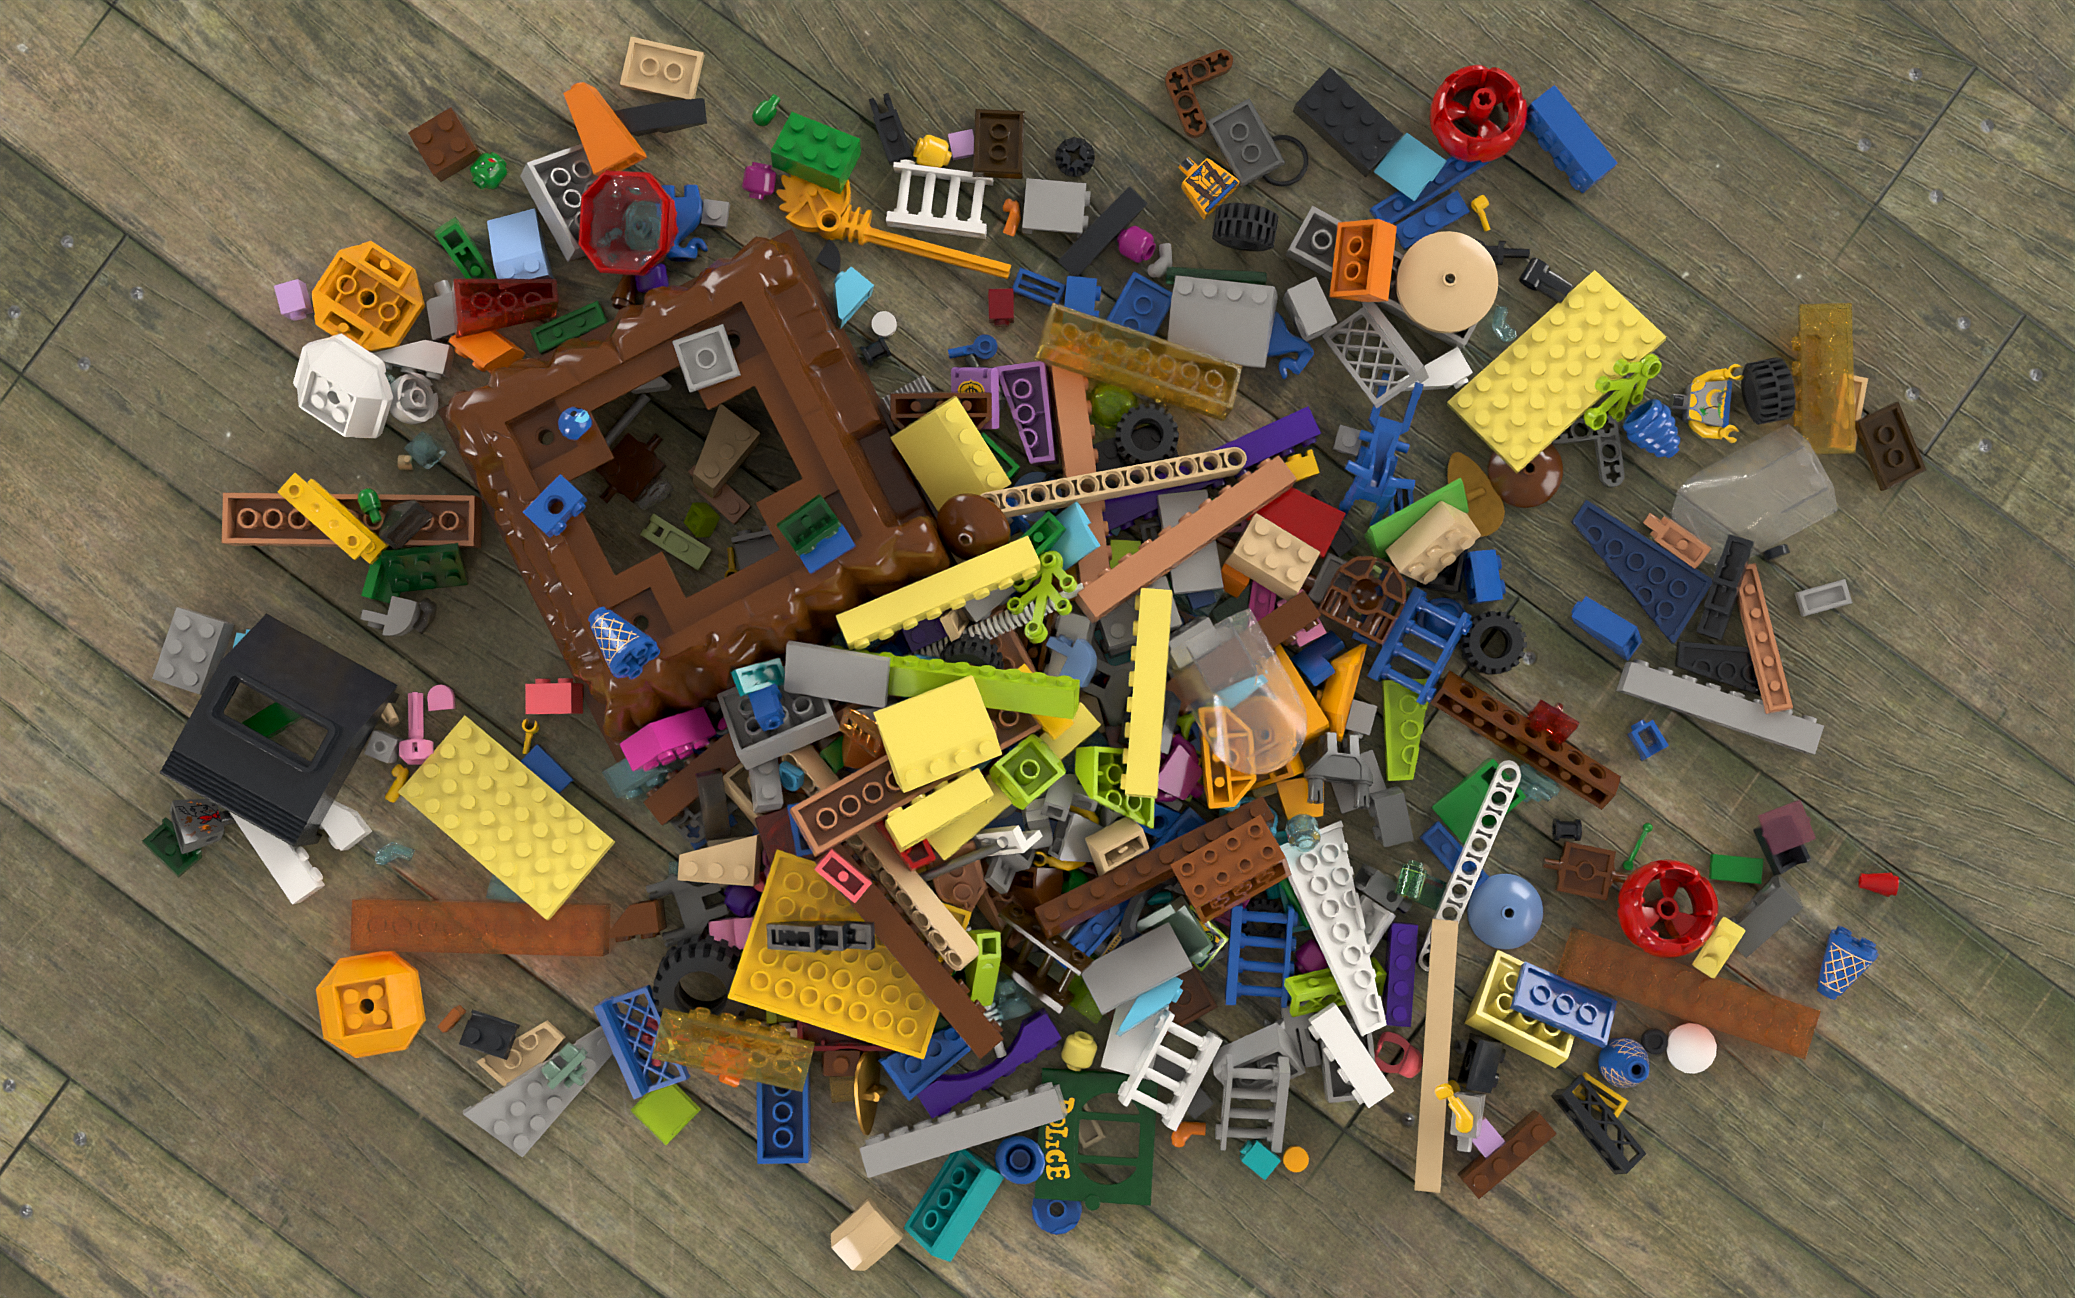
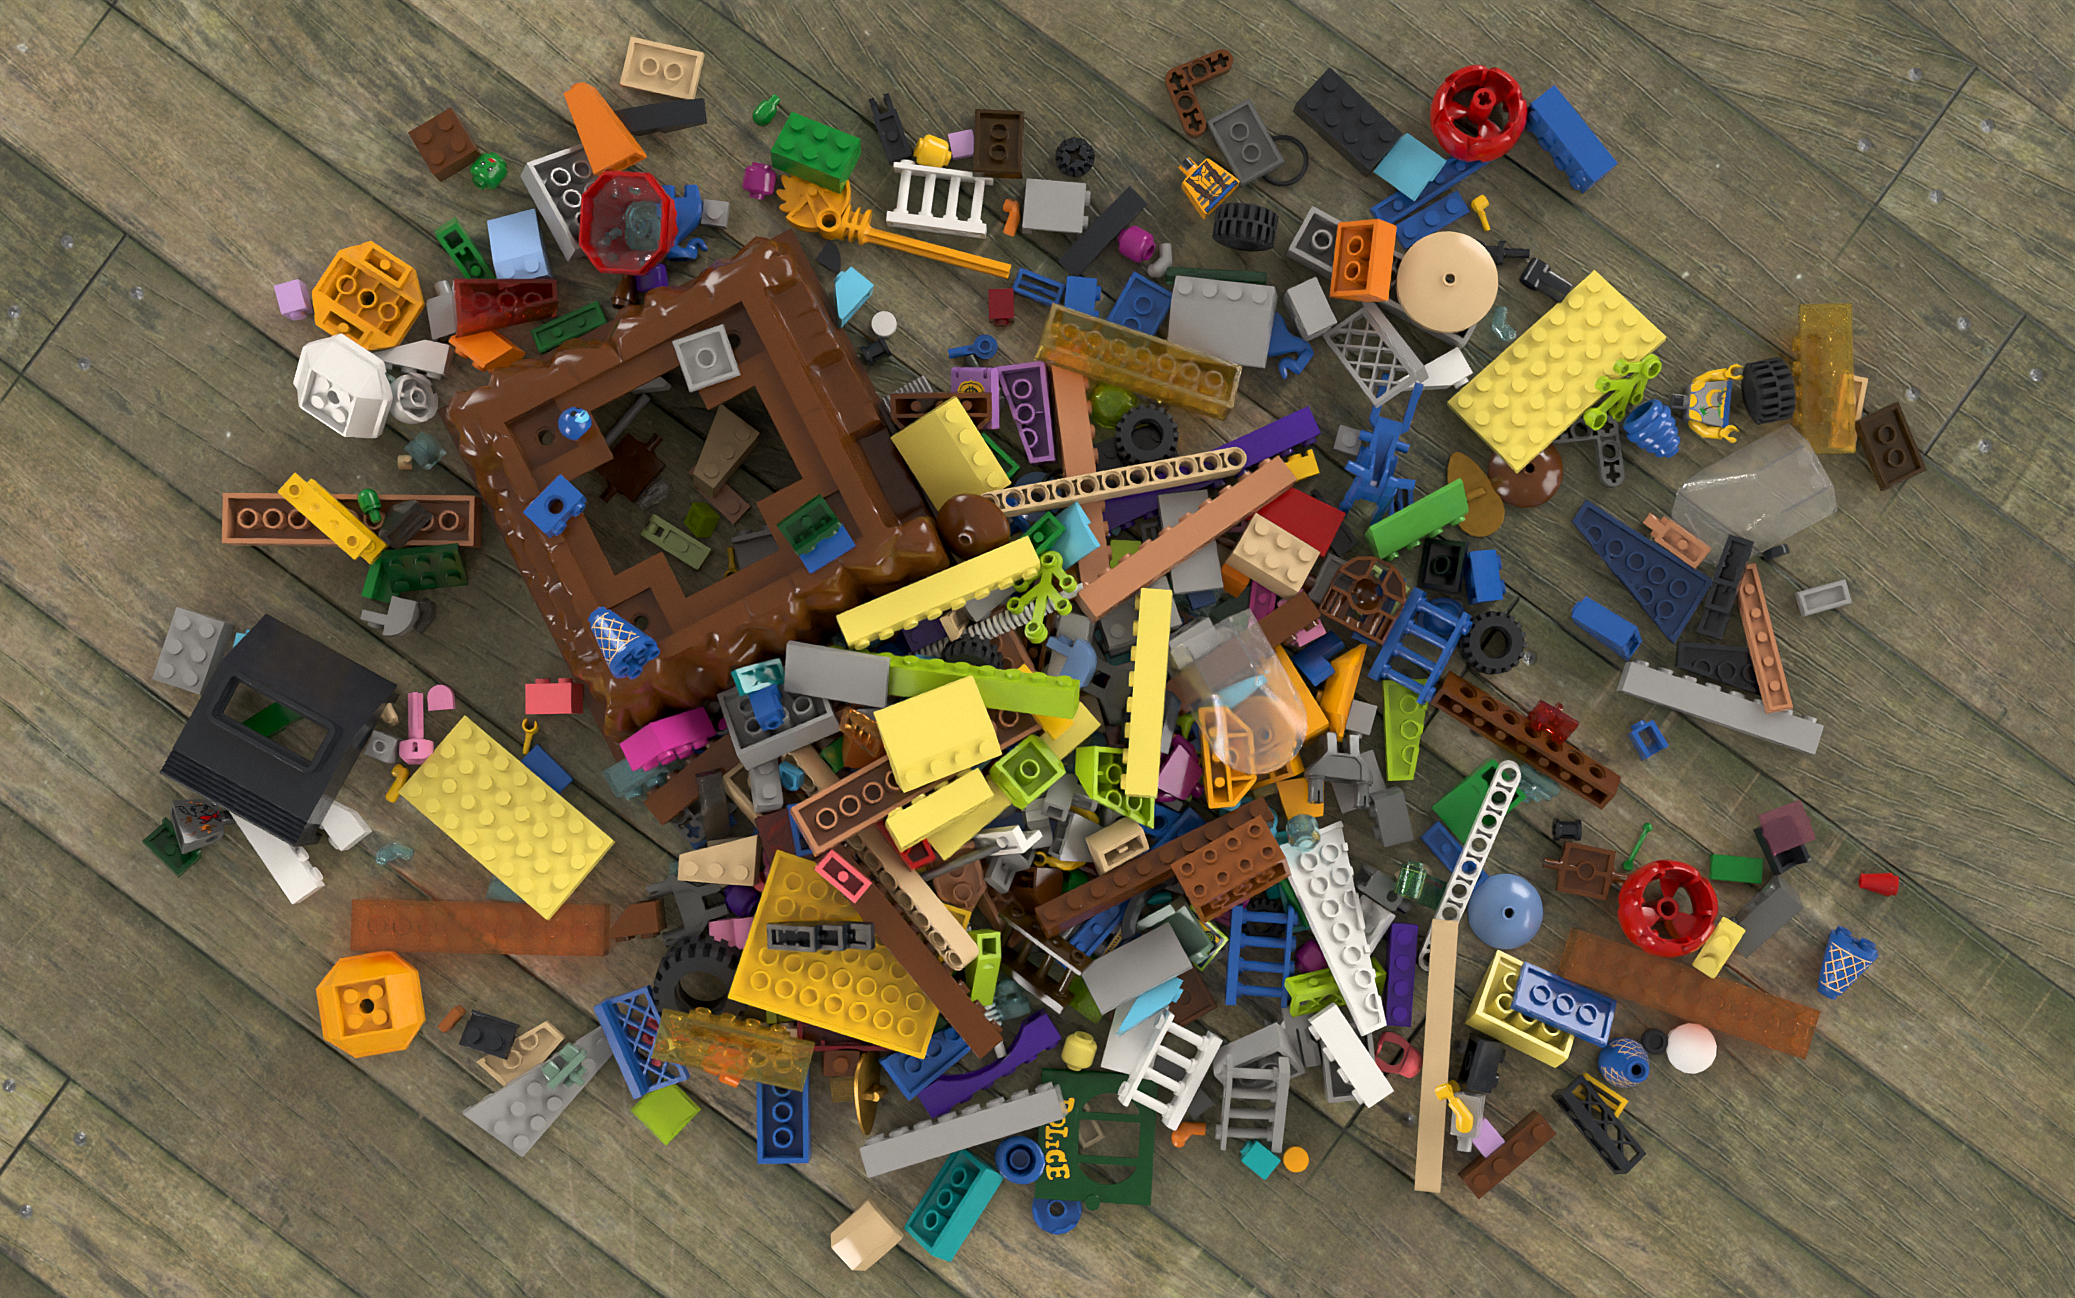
tan brick [1385,500,1481,585] -> none

